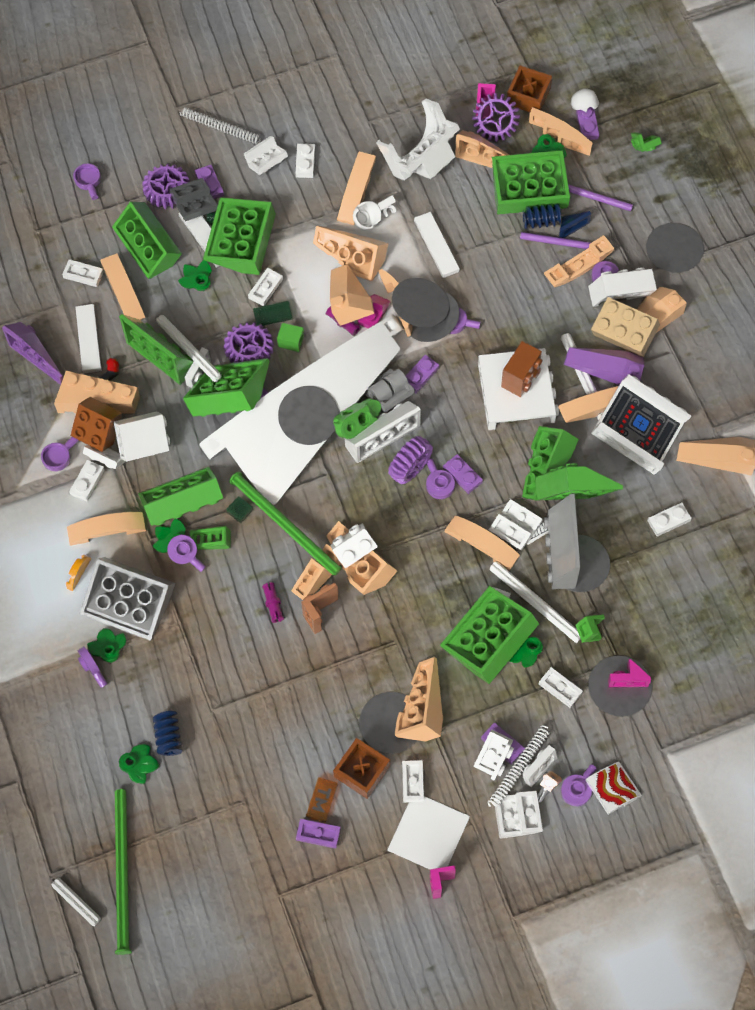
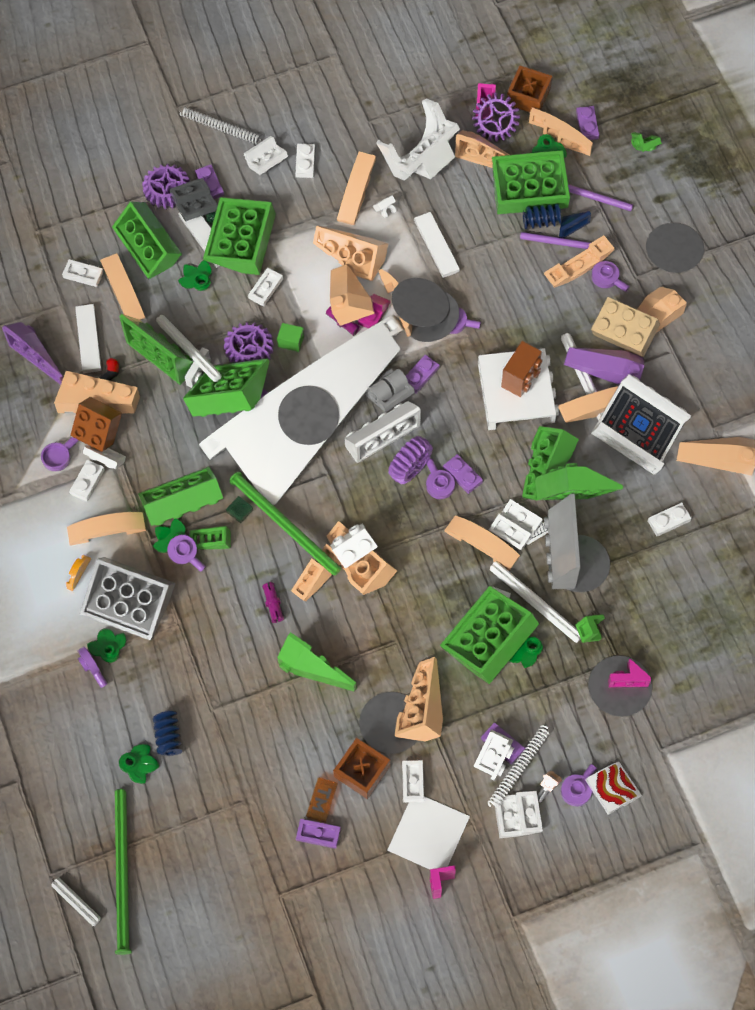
medium lavender piece [73,164,101,200] -> none
white brick [114,411,170,462] -> none
clear green tile [253,301,293,326] -> none
nougat bracket [301,583,338,634] -> none
bright green piece [333,398,381,439] -> none
white hair [352,201,381,229] -> none
white plate [522,745,557,787] -> none
white plate [539,667,583,708] -> none
white hair [571,89,599,112] -> none
white wedge [588,268,657,307] -> none
none -> bright green wedge [277,632,357,691]

